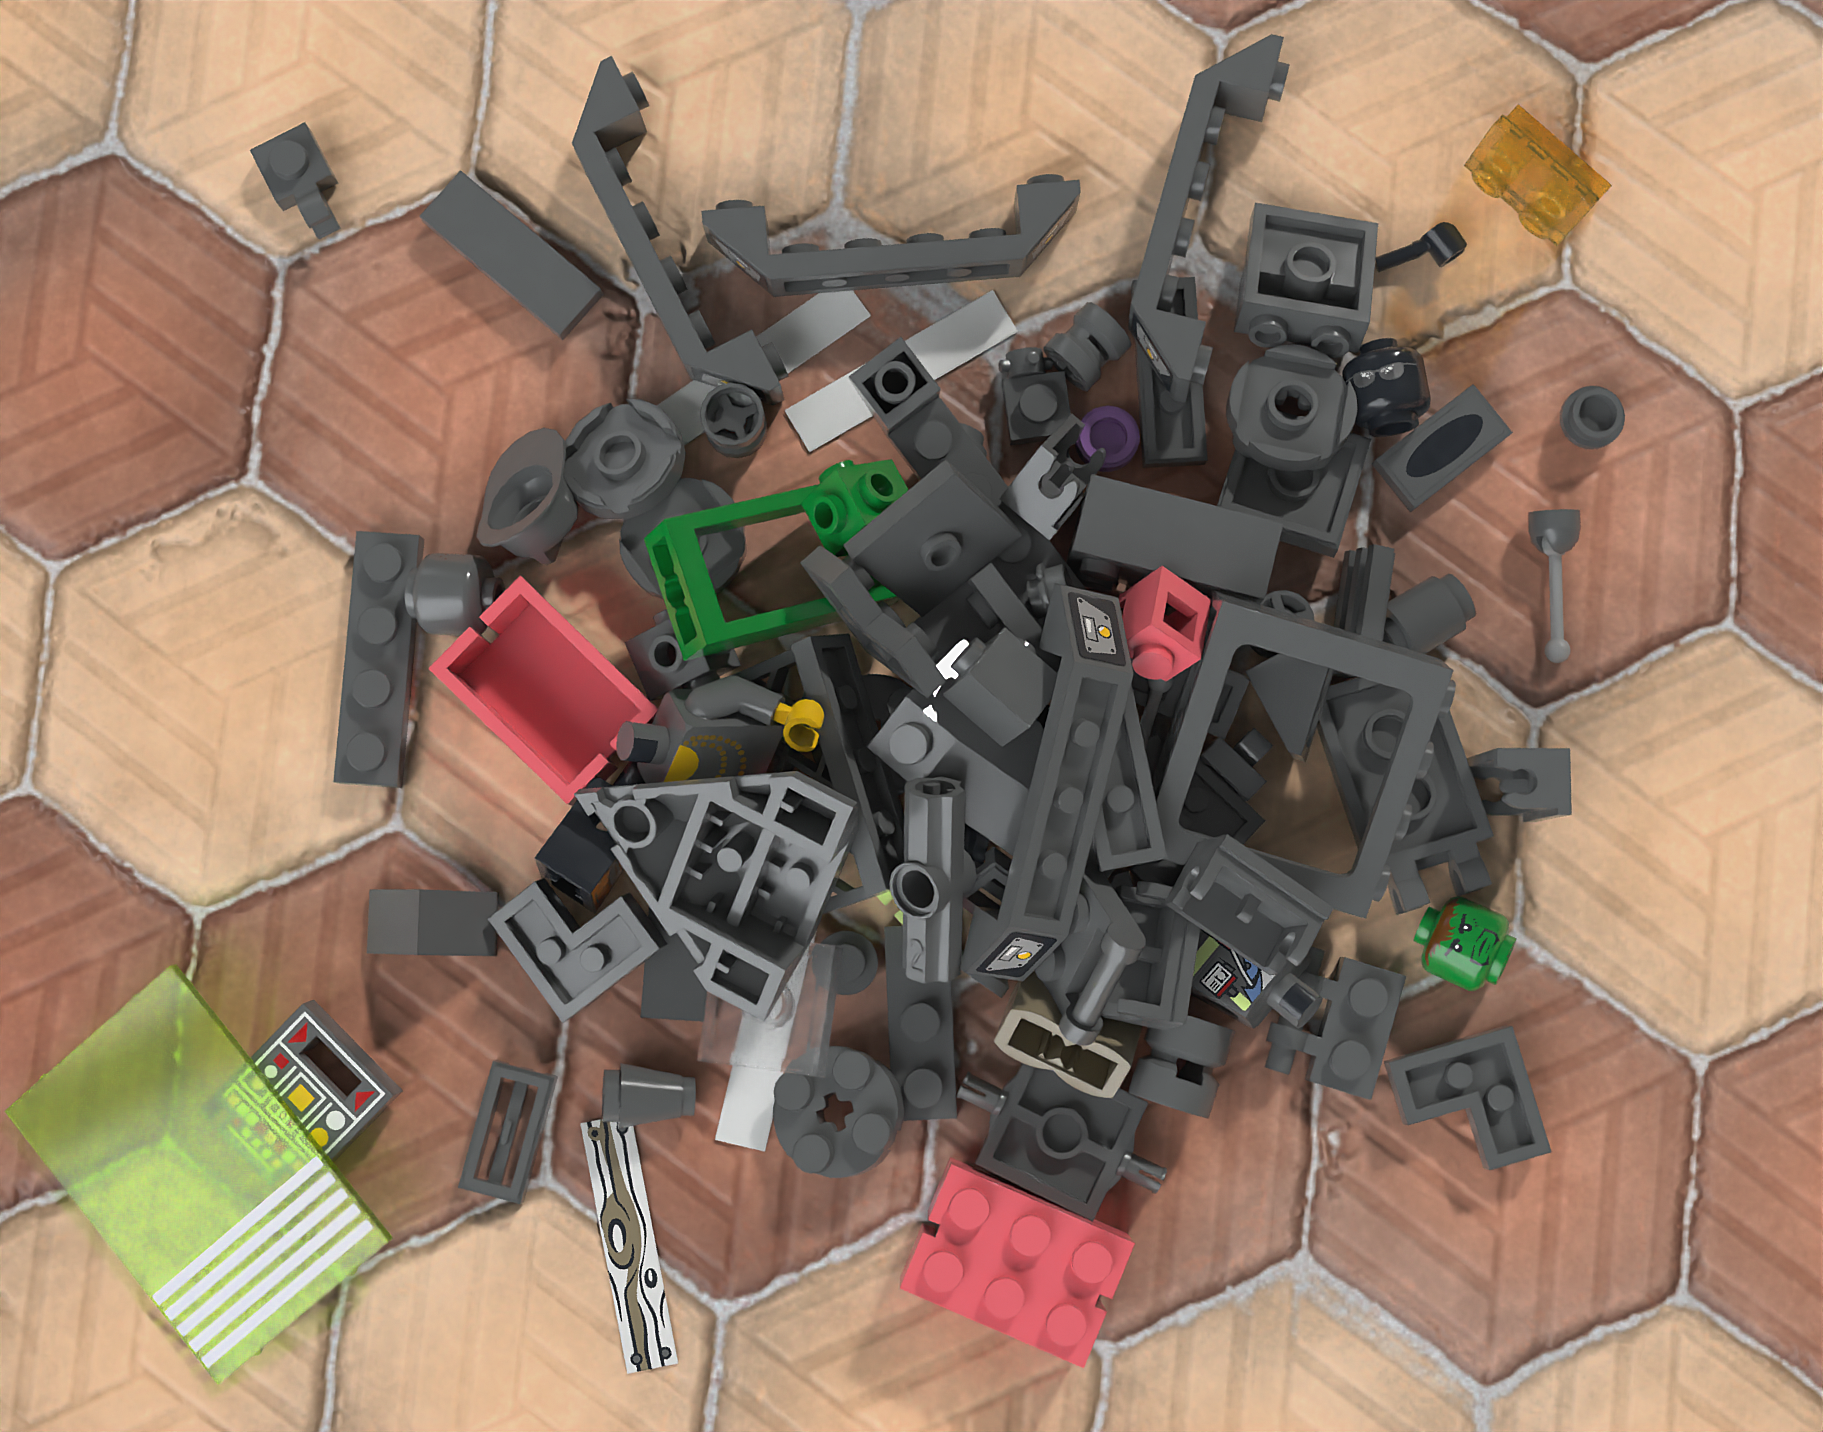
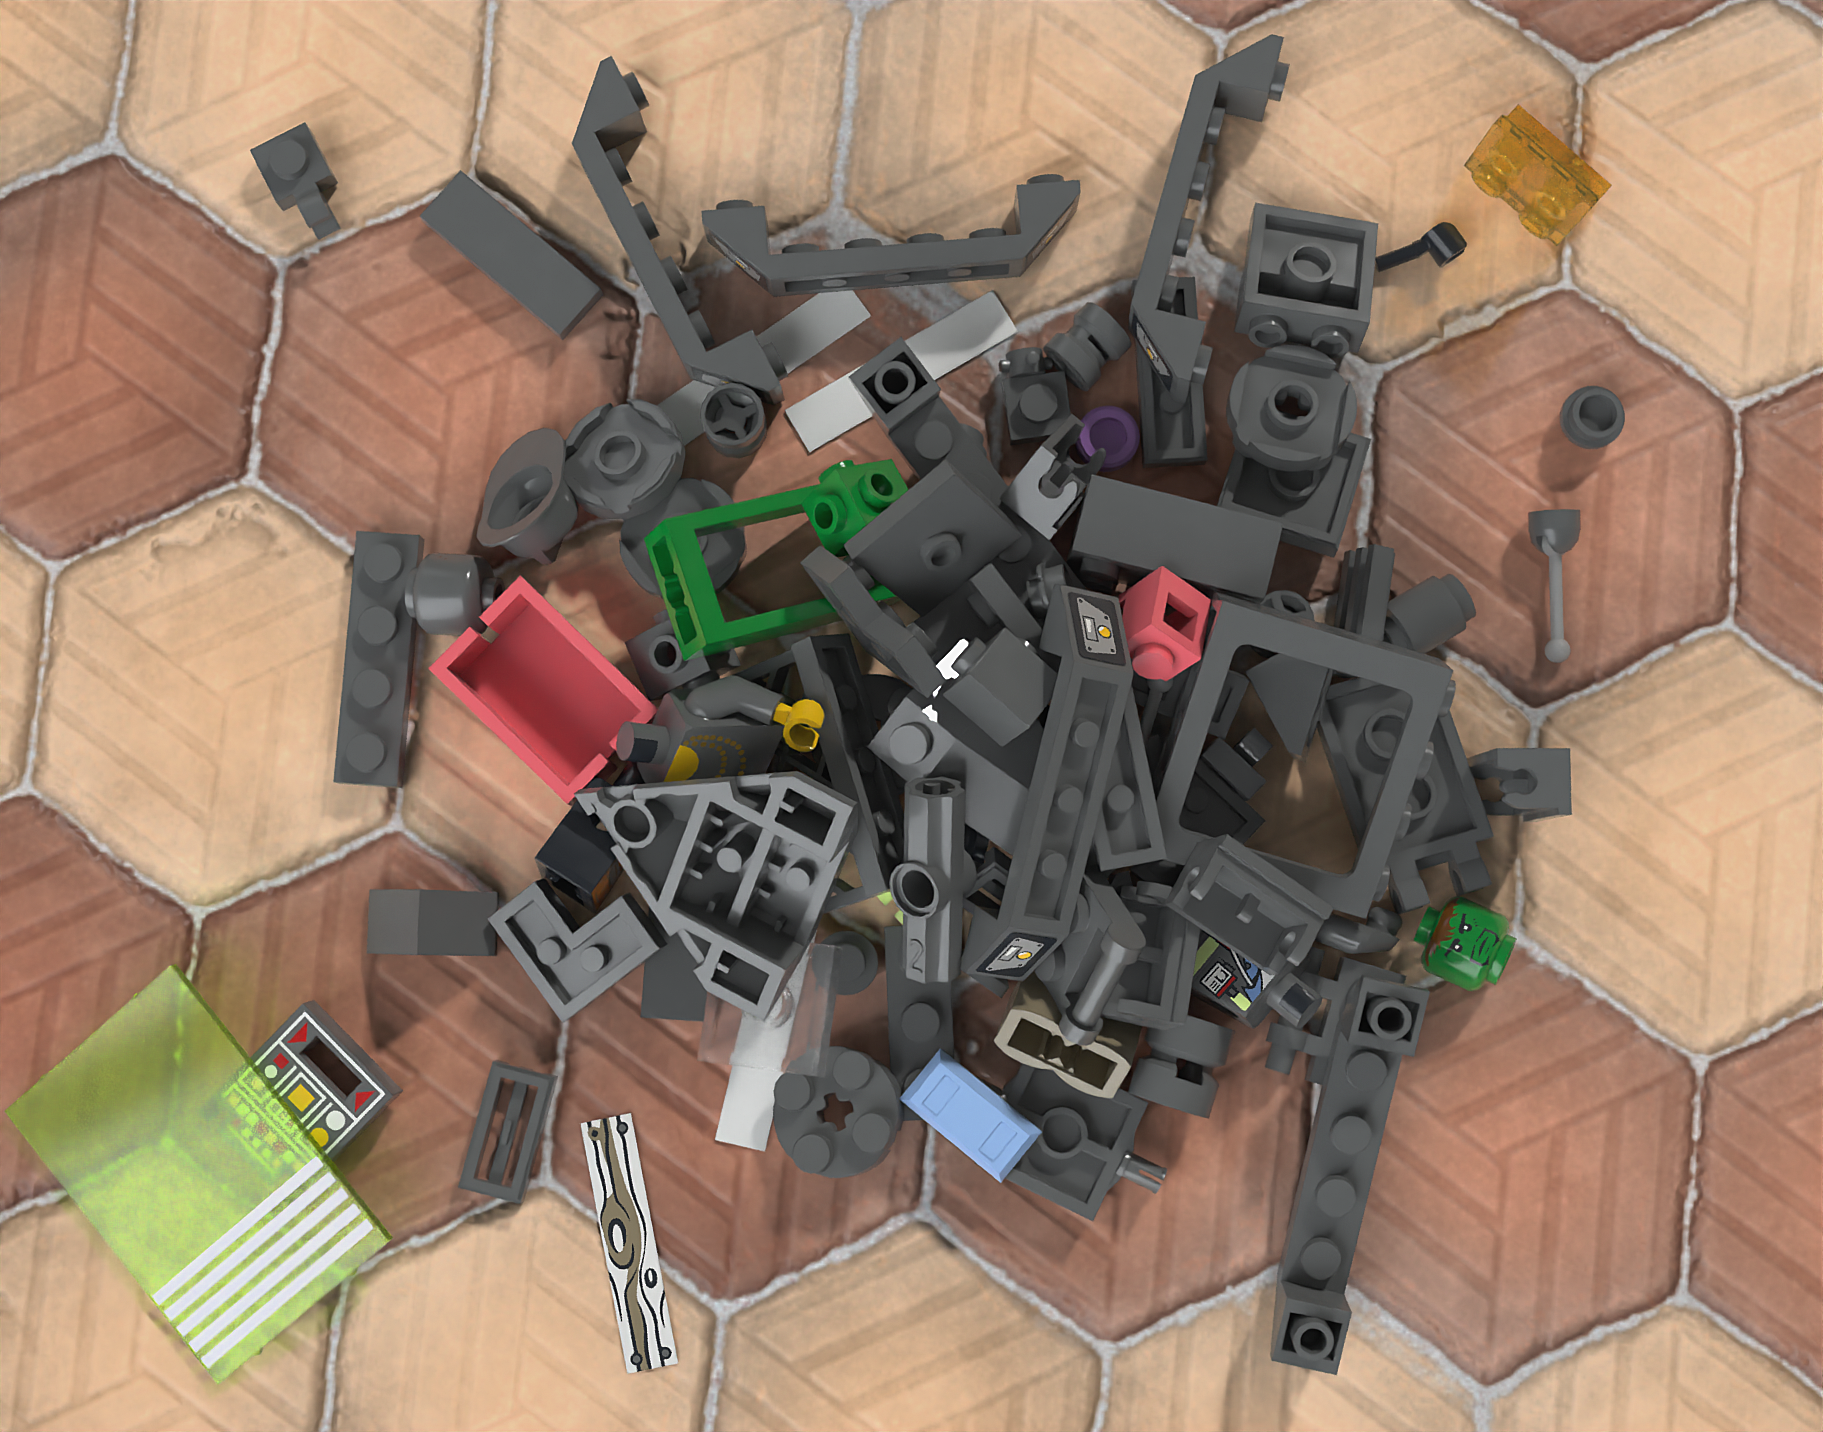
dark grey cone [602,1063,696,1129] -> none
coral piece [900,1157,1135,1368] -> none
black head [1342,338,1431,437] -> none
dark grey tile [1372,384,1513,513] -> none
dark grey plate [1384,1025,1552,1170] -> none
none -> light blue tile [900,1048,1042,1183]
none -> dark grey slope [1270,975,1430,1375]
none -> dark grey arm [1314,906,1402,954]

